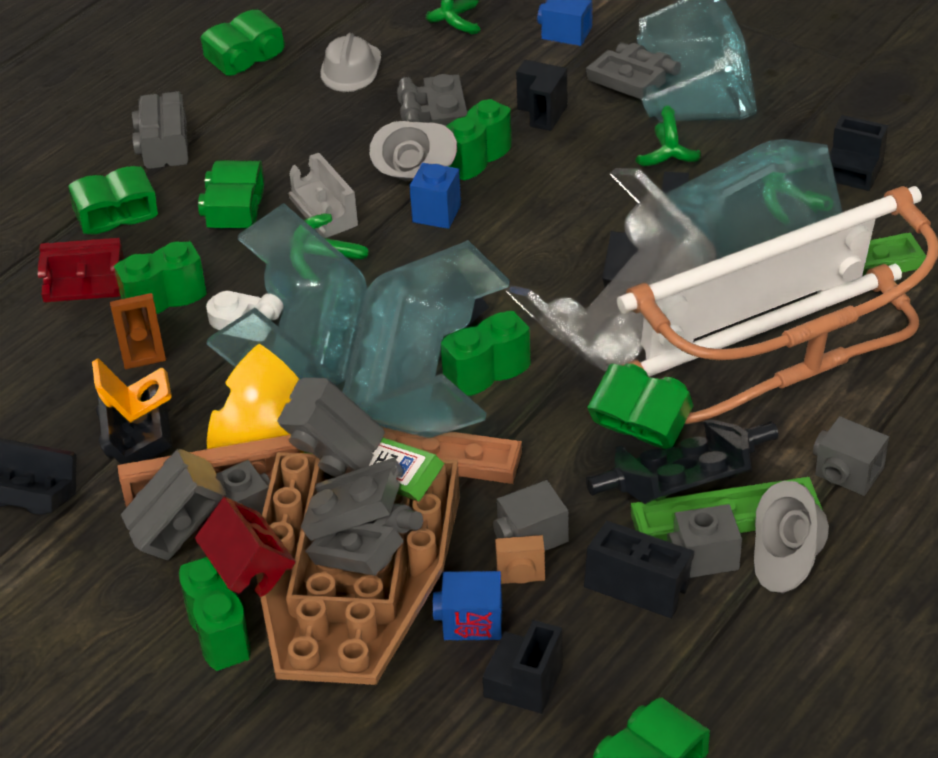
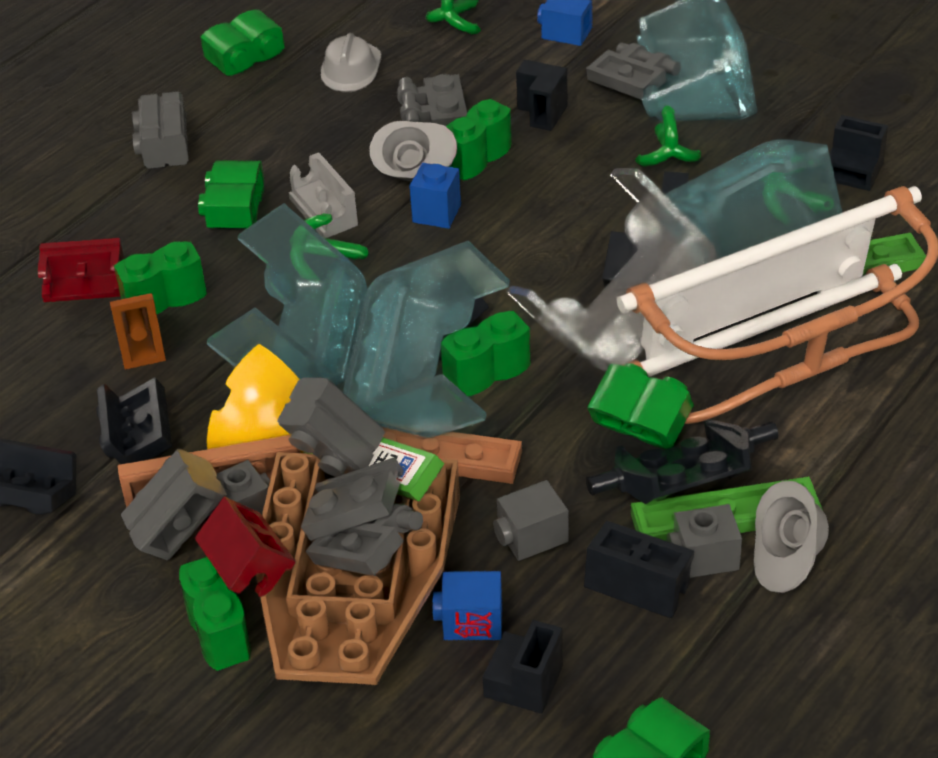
green brick [68,166,158,234] -> none
light orange bracket [92,358,171,423] -> none
white plate [206,291,284,339] -> none
medium nougat plate [495,535,545,584] -> none
dark grey brick [813,416,889,496] -> none

